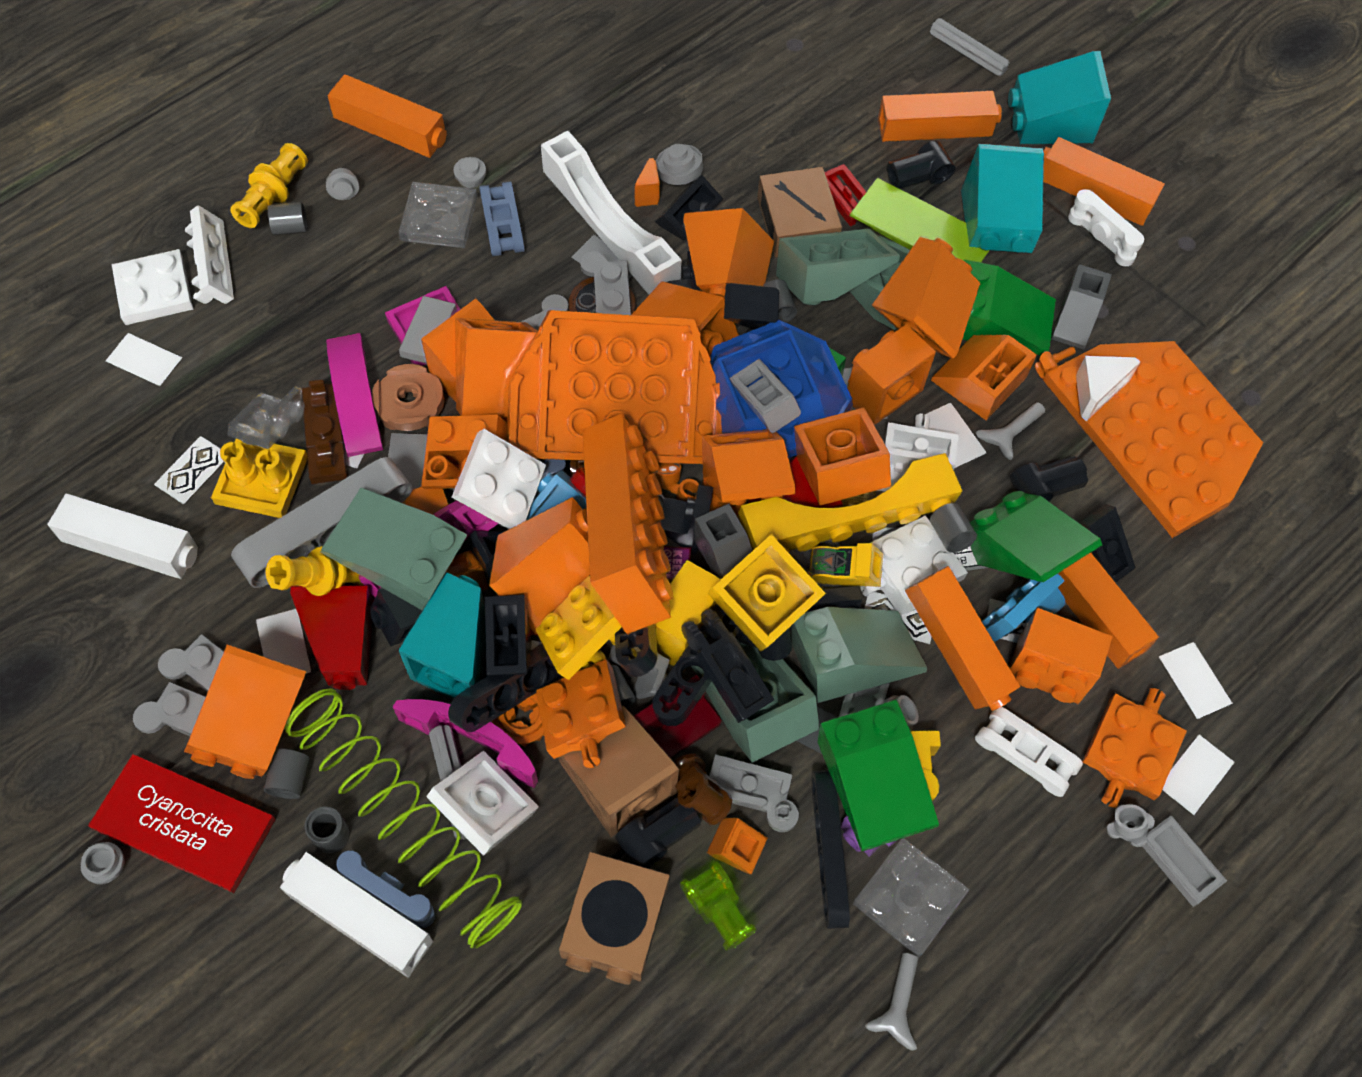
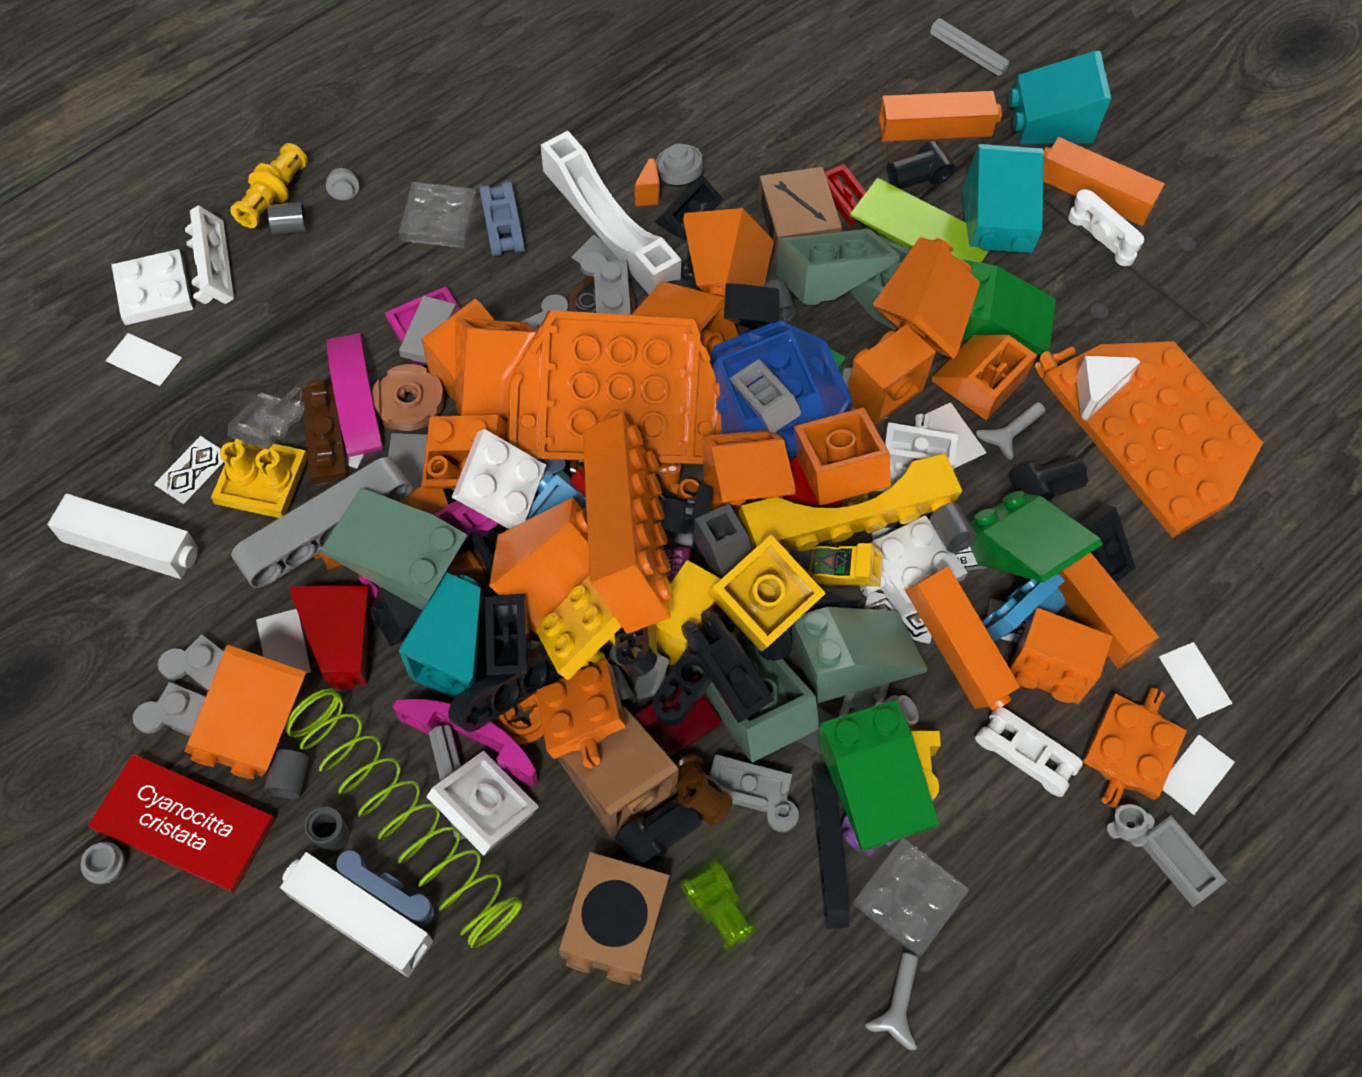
yellow piece [266,546,365,596] -> none
orange brick [327,74,447,158] -> none
light grey plate [454,157,486,188] -> none
orange slope [707,818,768,874] -> none
slope [1052,264,1112,350] -> none

